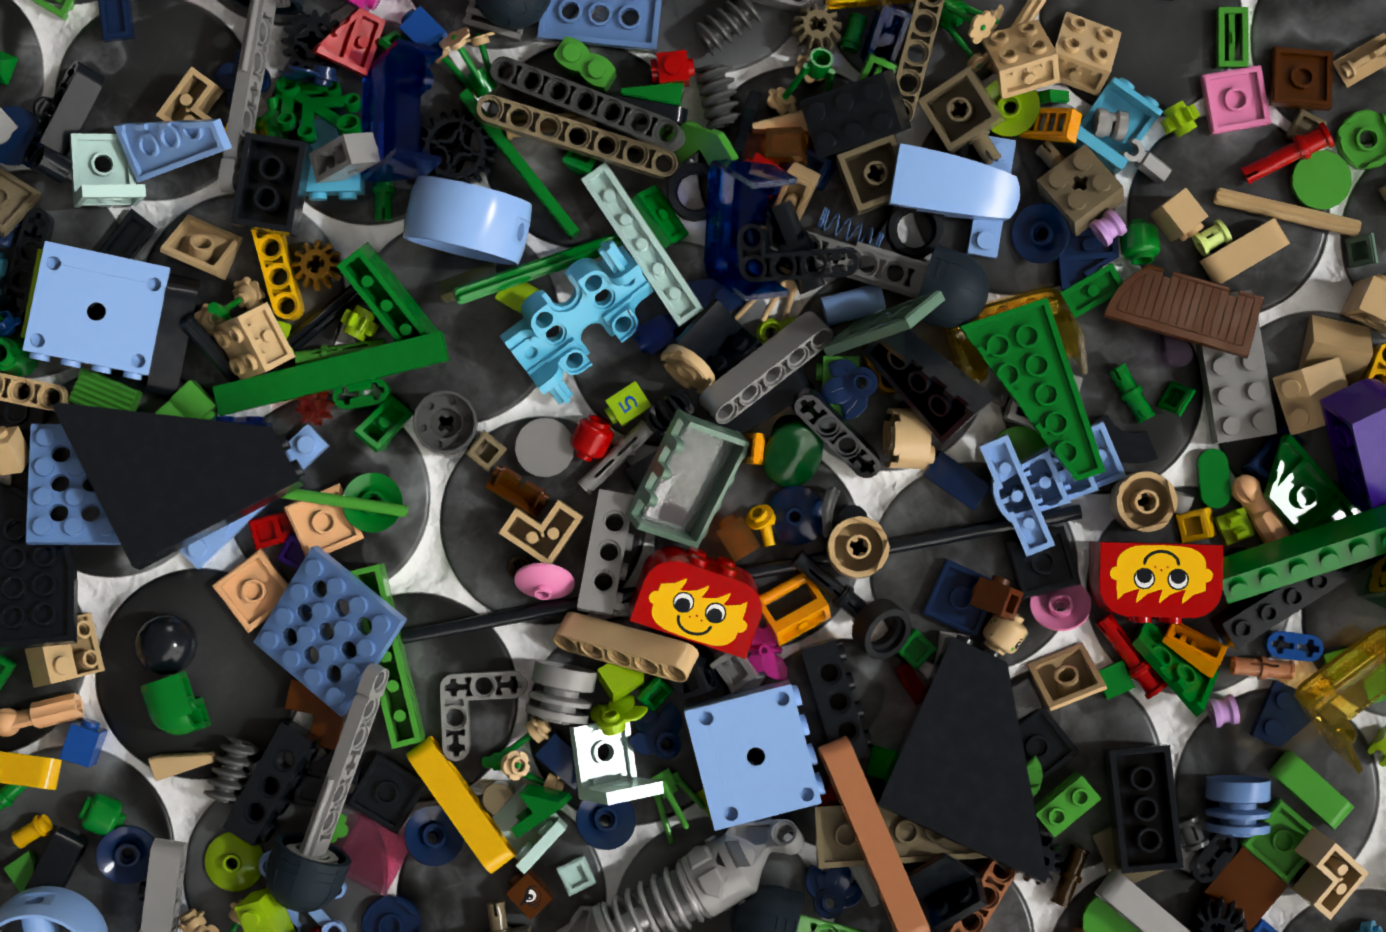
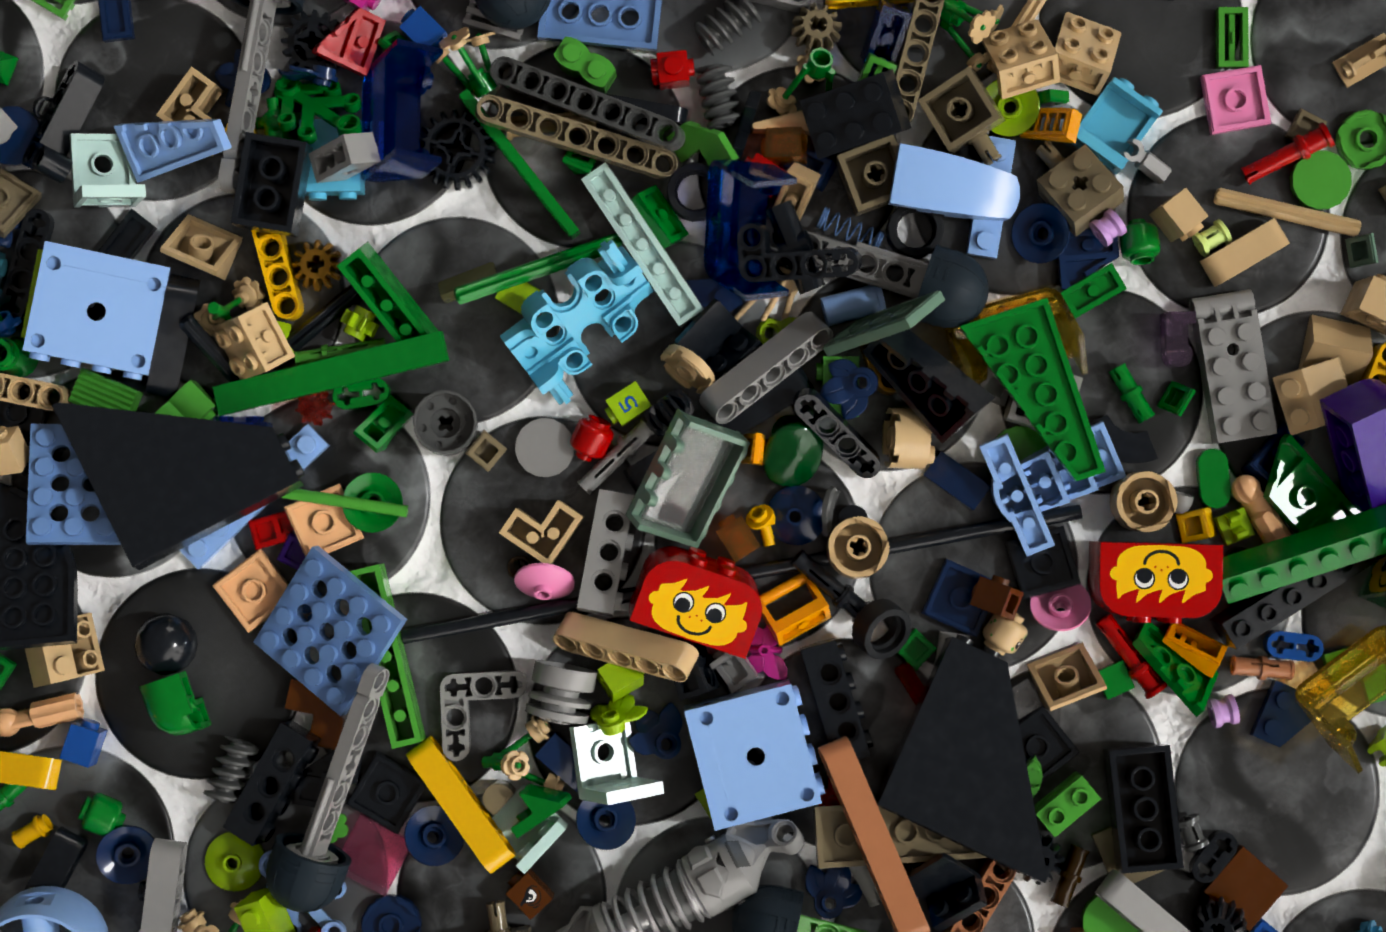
bright green tile [3,850,36,892] -> none
tan slope [148,751,219,781] -> none
green pin [372,159,395,222] -> none
light blue cylinder [403,176,532,266] -> none
reddish brown hinge [484,464,550,519] -> none
light aqua tile [557,855,597,896] -> none
green slope [621,83,684,107] -> none
clear blue brick [634,313,681,357] -> none
green slope [637,676,674,711] -> none
bright green plant [650,768,706,844] -> none
green pin [839,12,868,54] -> none
green slope [866,745,897,779] -> none
light grey wheel [1091,107,1129,142] -> none
reddish brown piece [1103,264,1264,359] -> none
lime gear [1160,100,1200,138] -> none
medium blue wheel [1205,775,1271,837] -> none
bright green tile [1240,798,1313,884] -> none
bright green beam [1268,749,1355,830] -> none
reddish brown tile [1269,46,1333,111] -> none
tan brick [1291,827,1369,920] -> none

